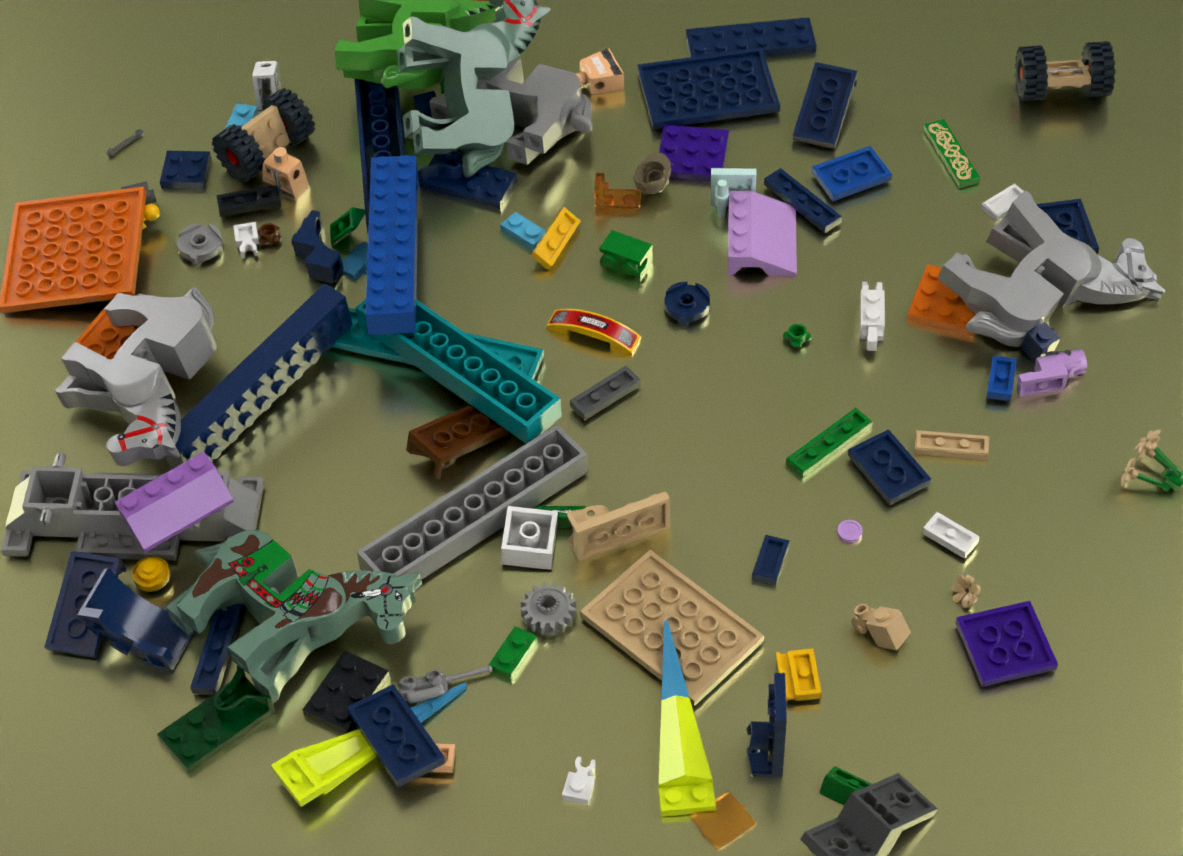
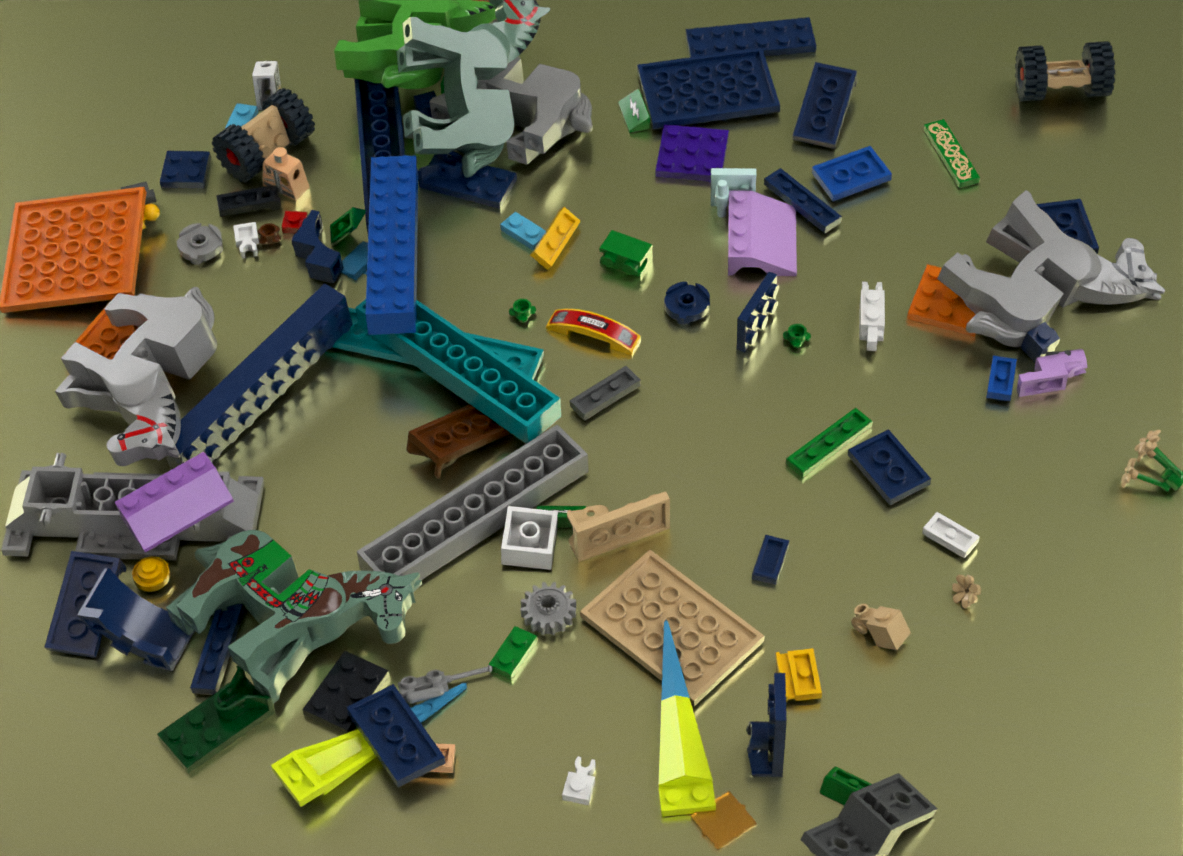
dark grey hinge [106,129,144,156] -> none
light nougat torso [576,48,624,95] -> none
clear orange bracket [594,173,641,209] -> none
dark tan piece [633,153,671,194] -> none
lavender piece [837,520,863,543] -> none
tan tile [914,430,989,461] -> none
dark purple plate [956,601,1058,687] -> none
white tile [981,184,1024,222] -> none
none -> red plate [281,211,308,234]
none -> green plate [509,299,536,322]
none -> green slope [618,89,650,133]
none -> dark blue plate [736,272,779,353]

